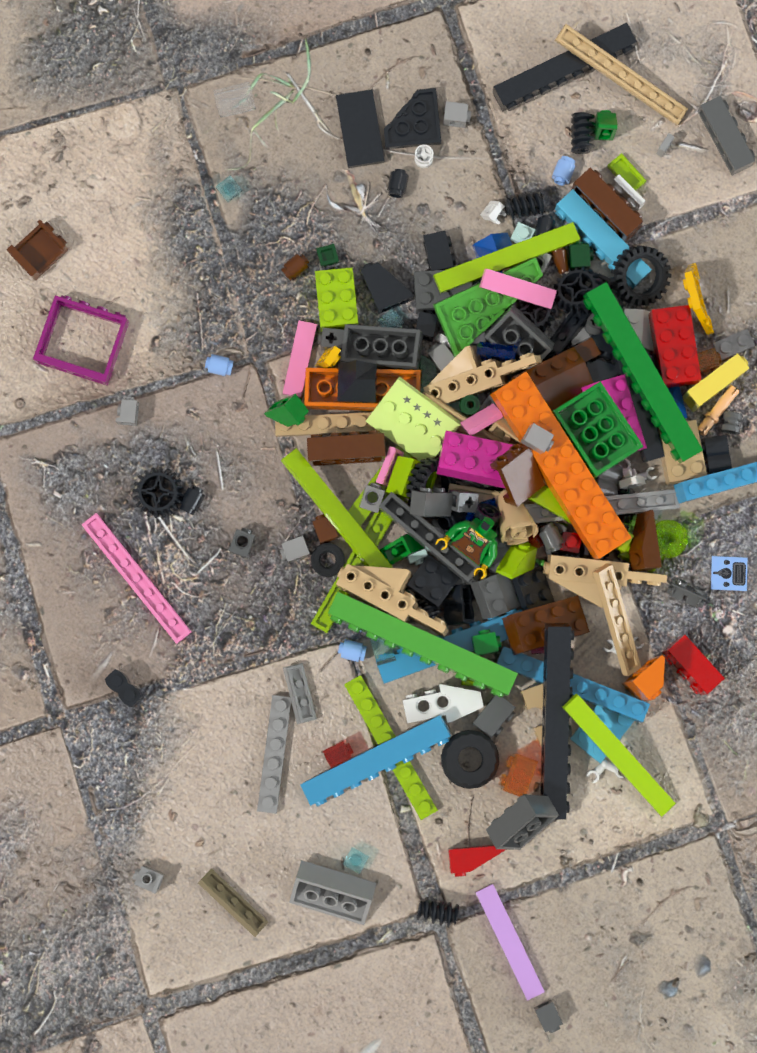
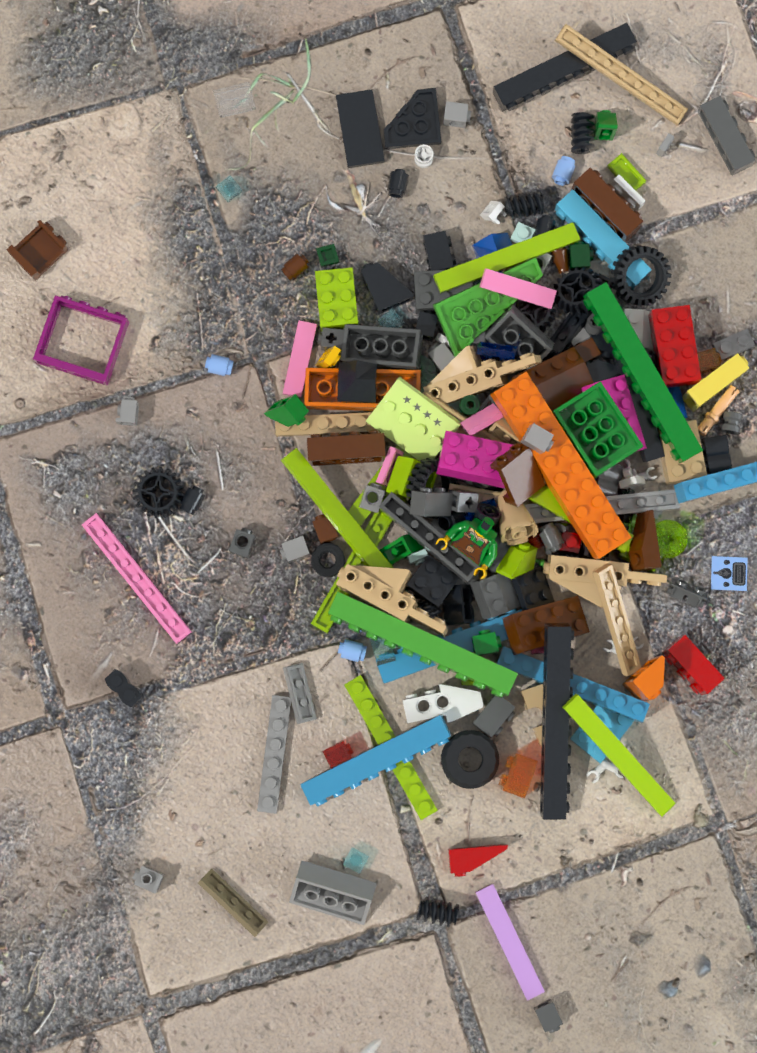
dark grey brick [486,794,559,850] -> none
yellow wing [683,263,714,335] -> none

